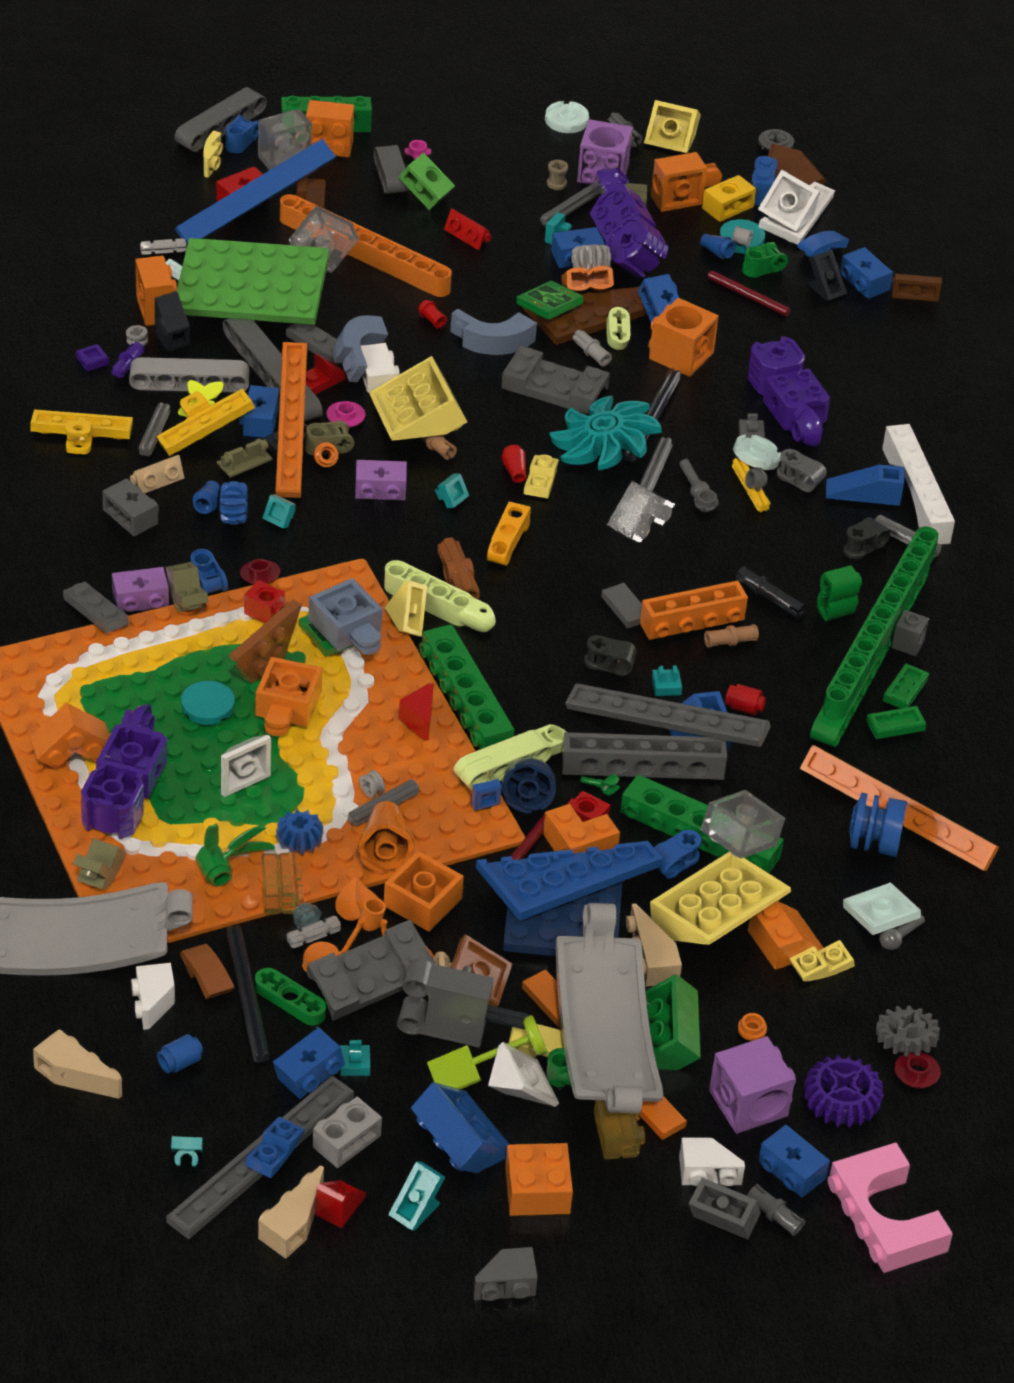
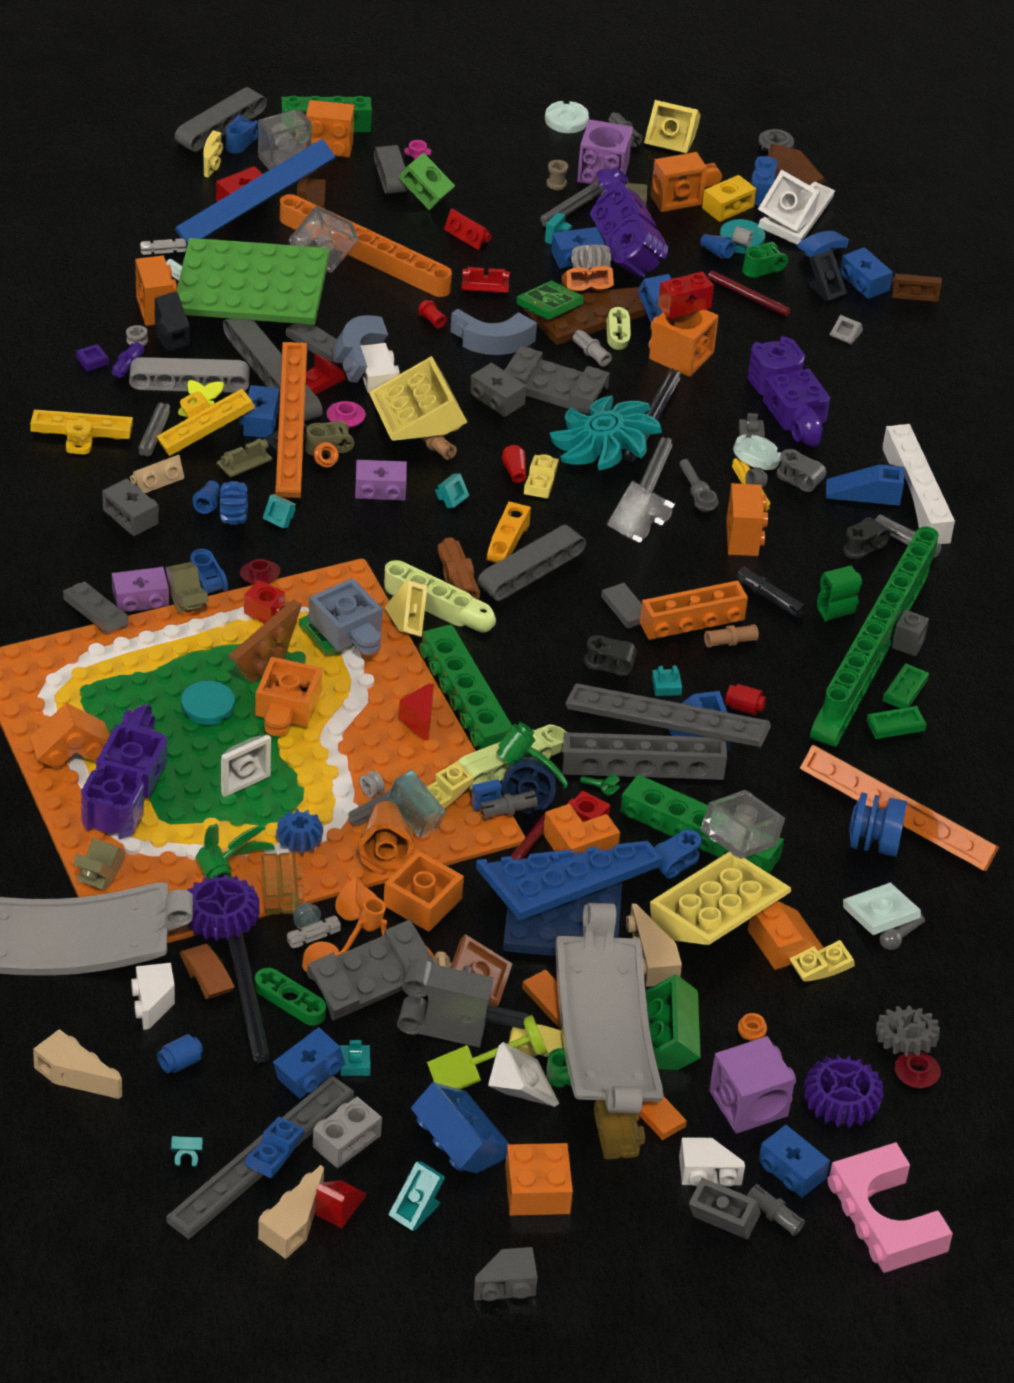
none -> dark purple gear [187,874,260,942]
none -> clear light blue brick [387,770,447,838]
none -> light yellow slope [414,762,474,818]
none -> red hinge [462,267,510,293]
none -> dark grey brick [470,363,526,417]
none -> dark grey beam [477,525,586,601]
none -> dark grey pin [480,790,538,820]
none -> green plant [496,721,568,788]
none -> red brick [658,272,714,319]
none -> orange brick [726,483,768,556]
none -> light grey slope [830,315,863,344]

